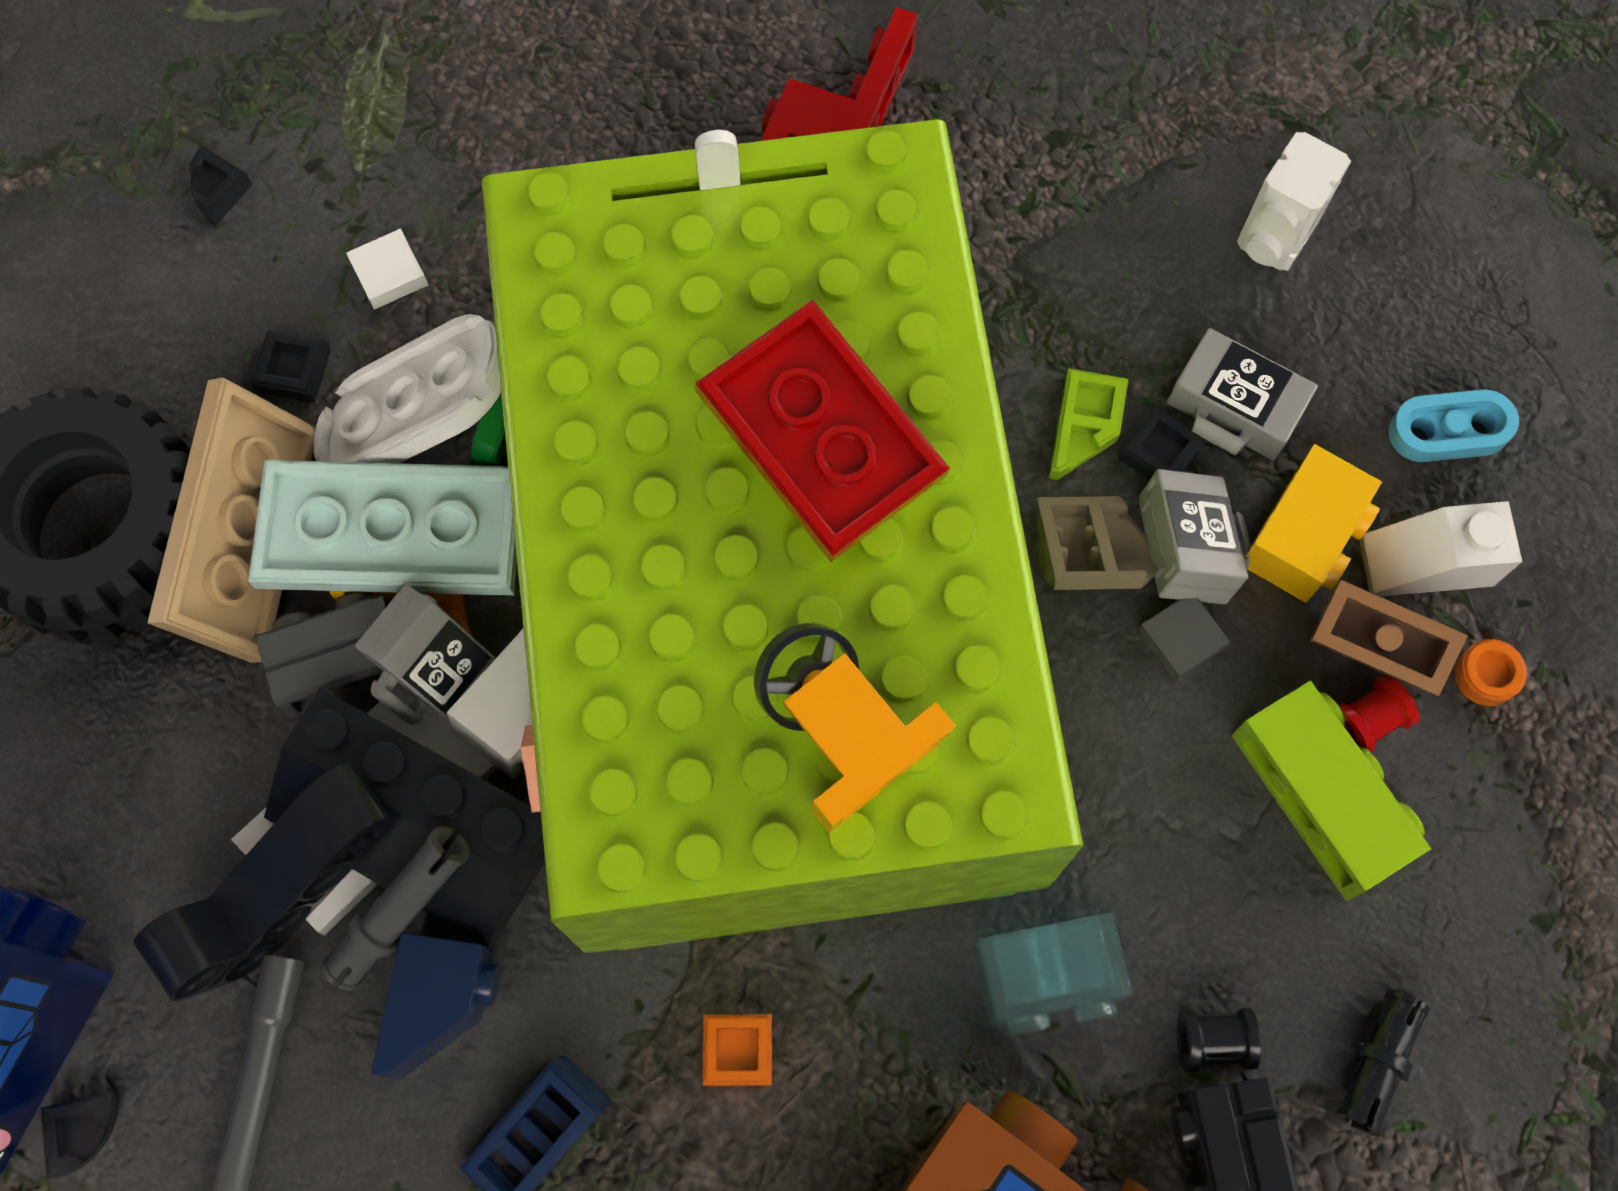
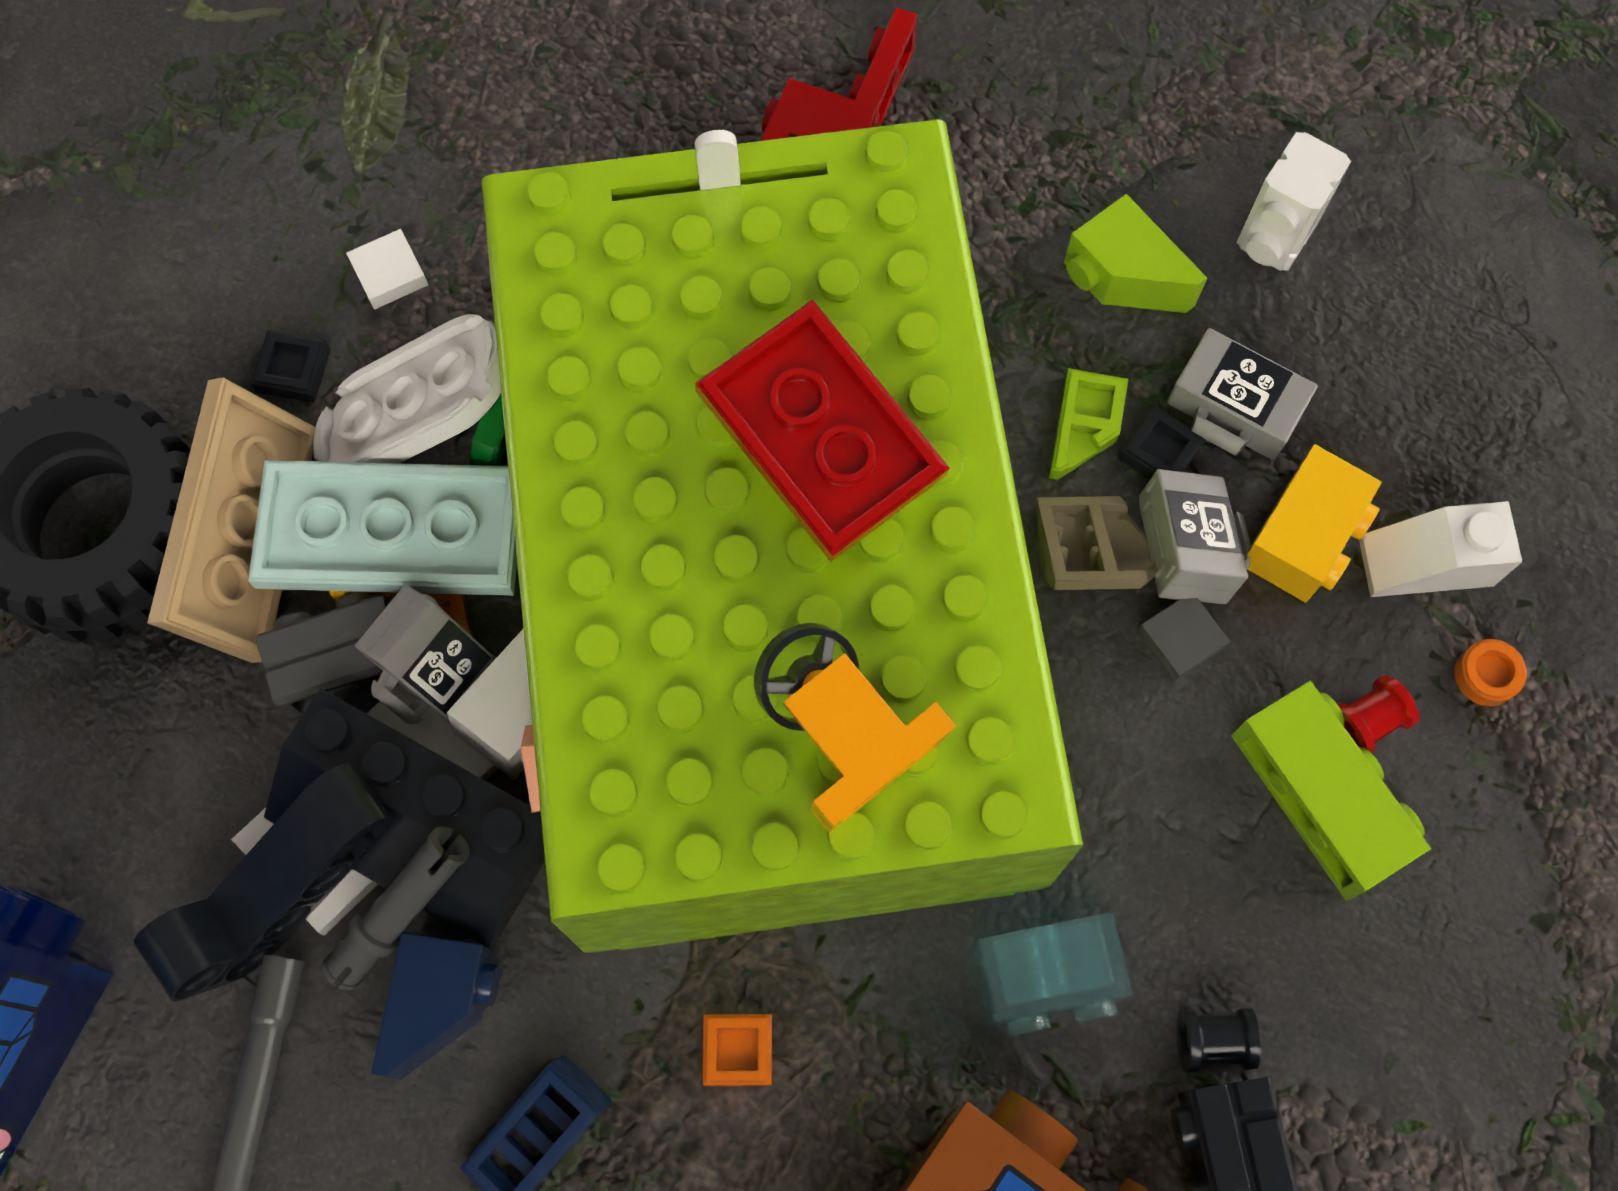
black tile [41,1092,119,1179] -> none
black tile [190,145,252,227] -> none
medium nougat brick [1309,580,1468,696] -> none
black pin [1336,989,1430,1136] -> none
medium azure plate [1388,389,1519,462] -> none
none -> lime slope [1064,194,1207,313]

